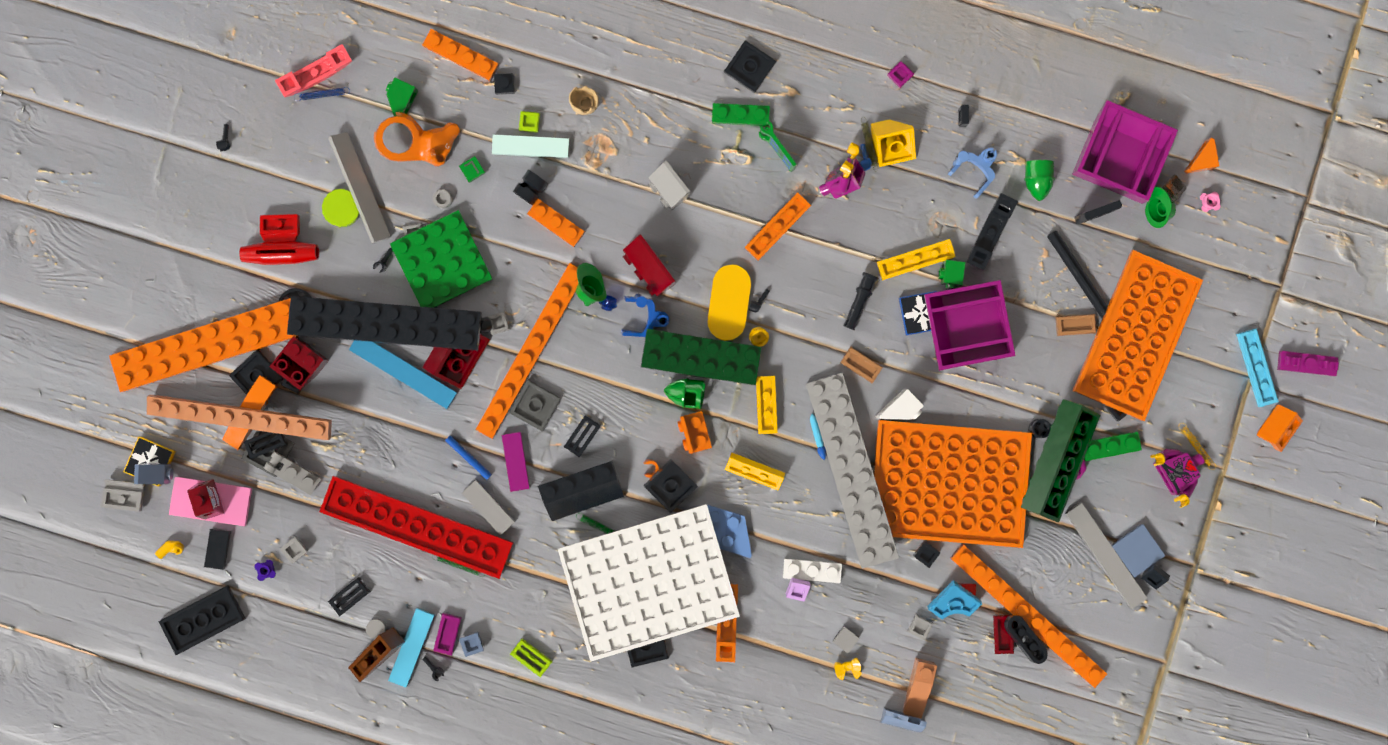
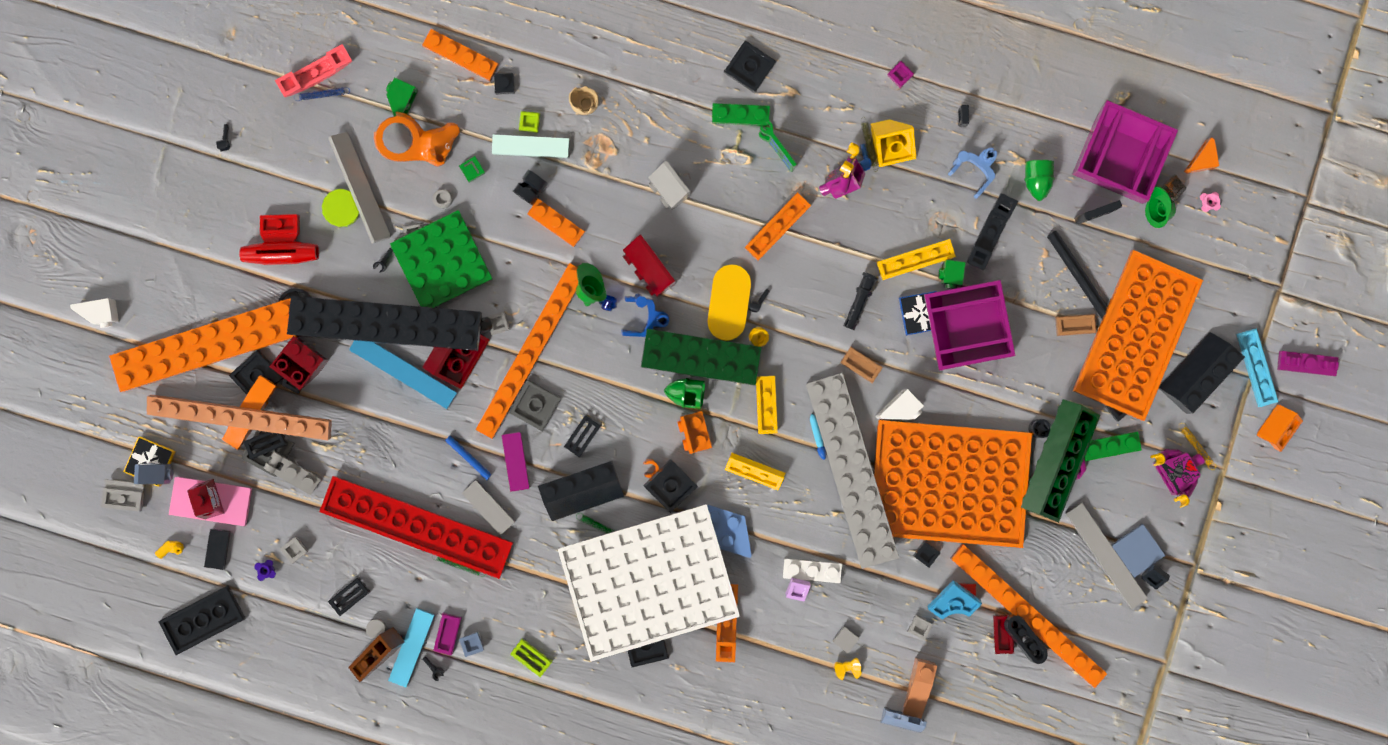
none -> white slope [70,298,119,328]
none -> black slope [1158,332,1245,414]

